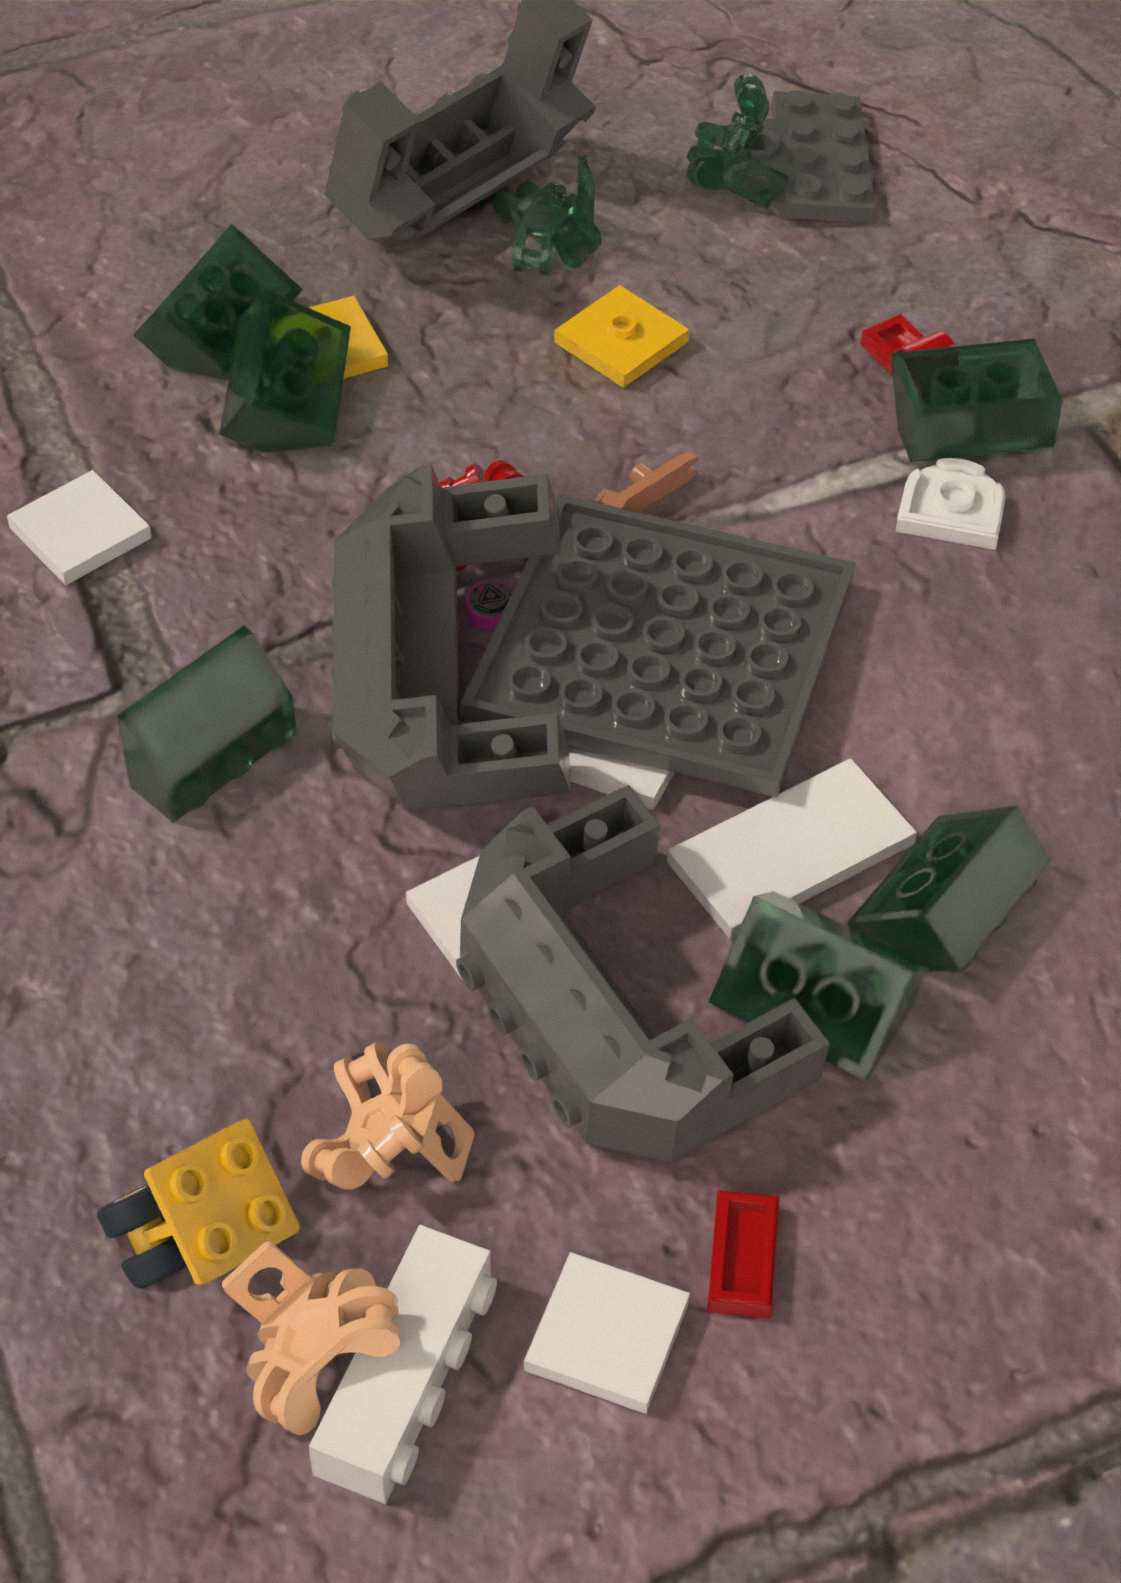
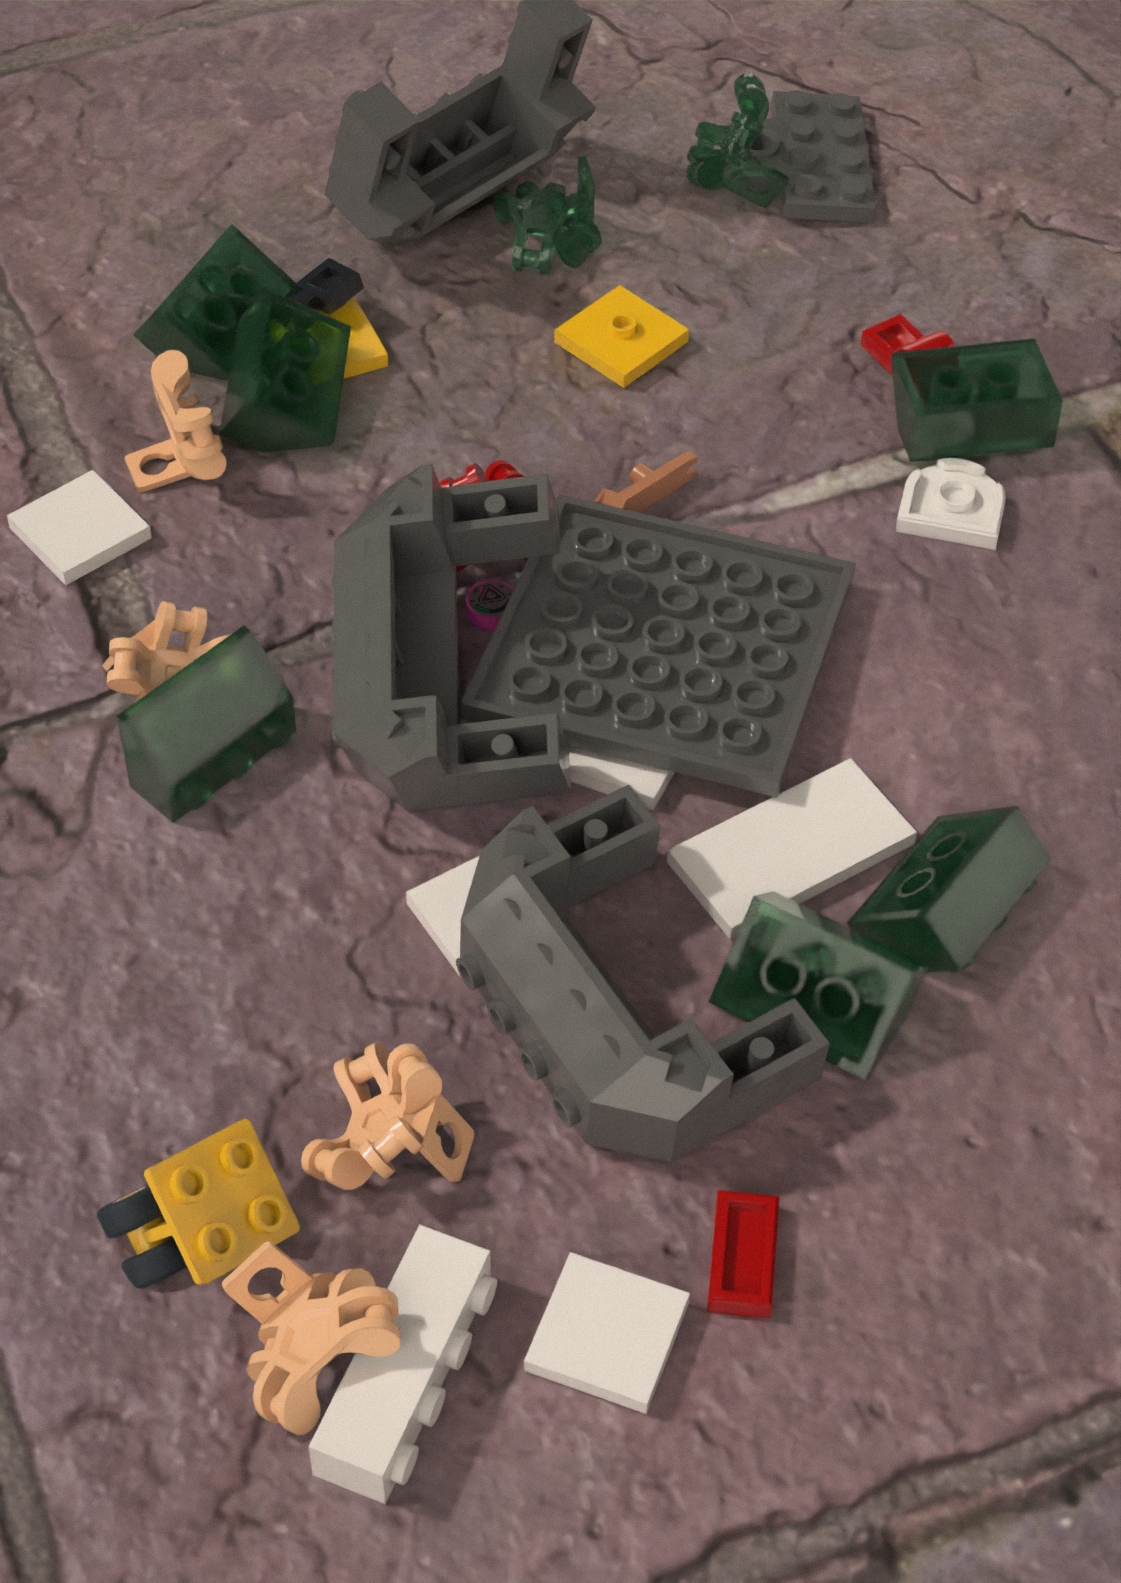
none -> light nougat piece [102,601,250,743]
none -> light nougat piece [125,350,227,493]
none -> black plate [275,258,364,332]

